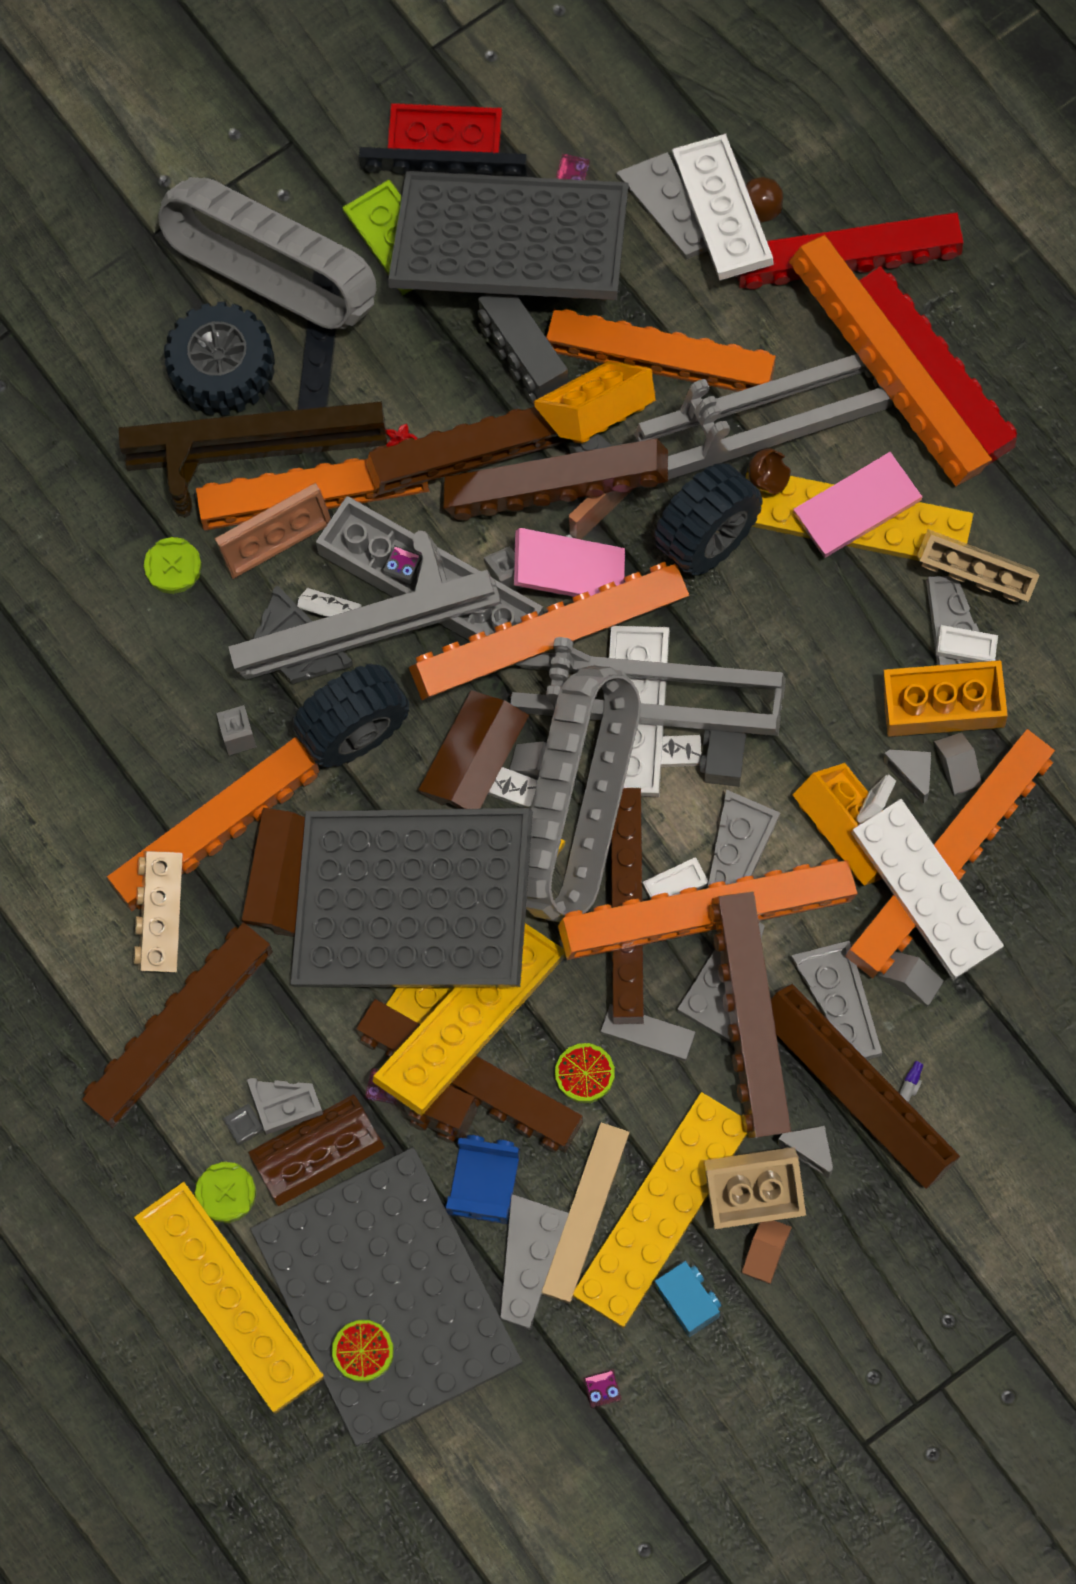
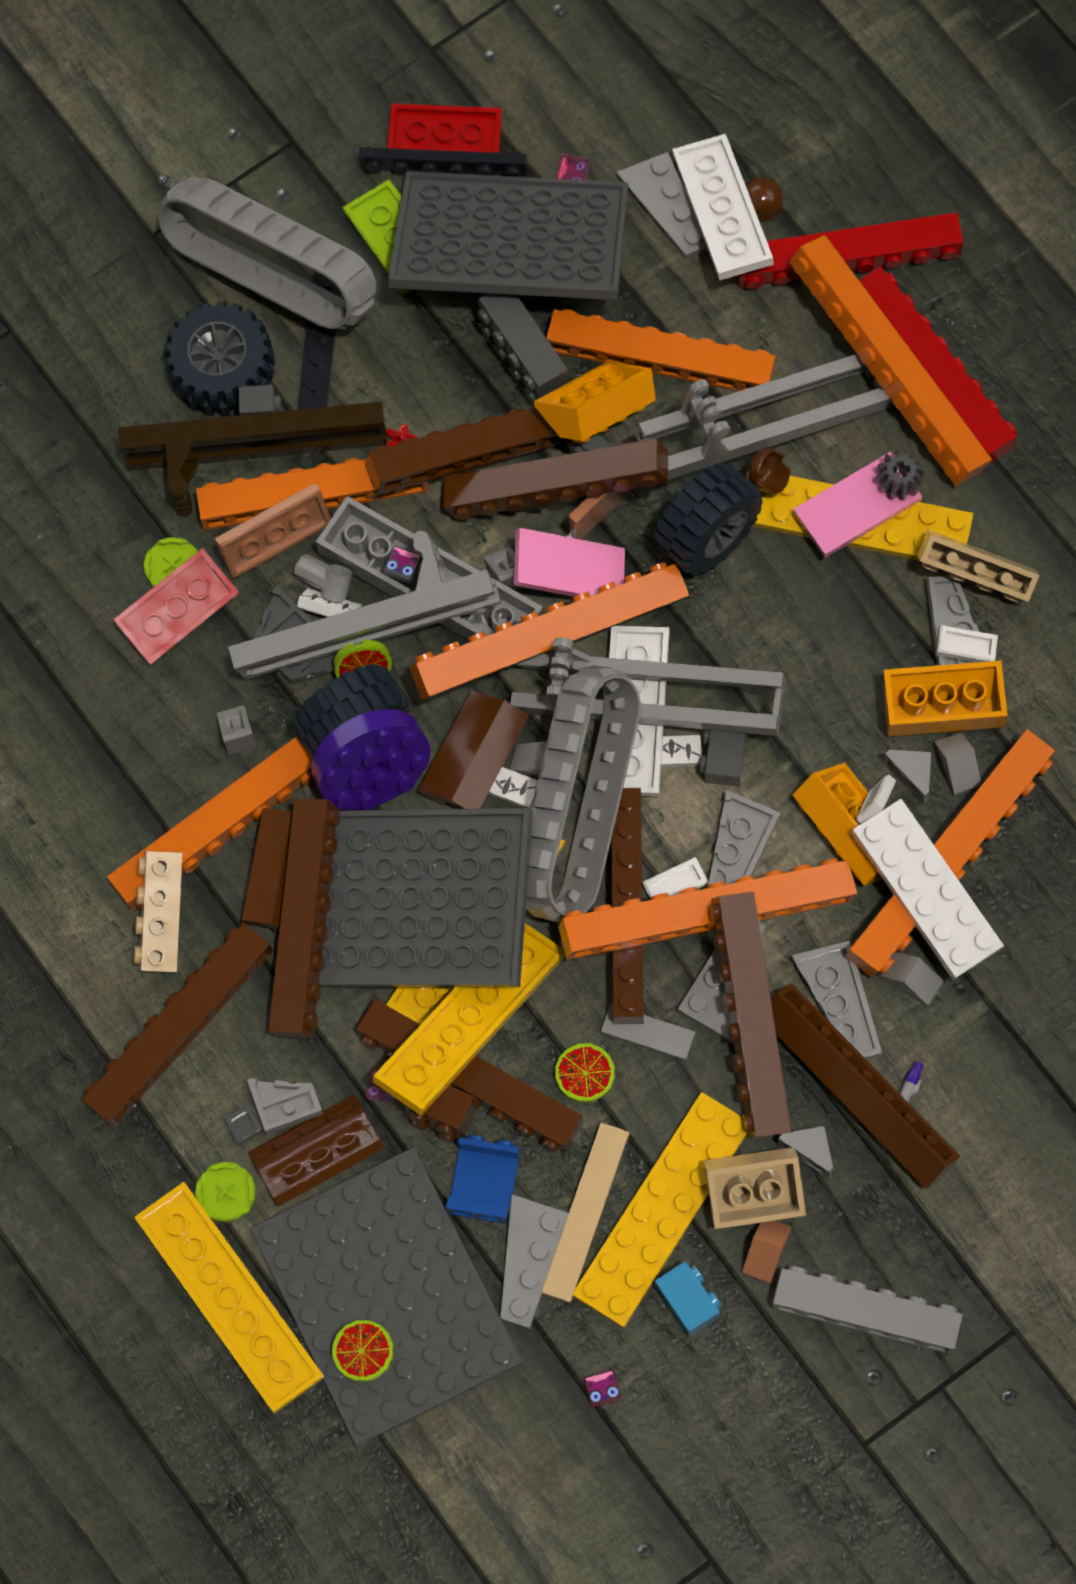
none -> plate [113,548,239,666]
none -> dark grey brick [239,385,284,415]
none -> reddish brown brick [268,799,340,1039]
none -> light grey piece [294,554,352,602]
none -> dark purple piece [311,709,431,810]
none -> tile [334,640,392,678]
none -> light grey brick [772,1266,963,1355]
none -> dark grey gear [876,450,926,500]

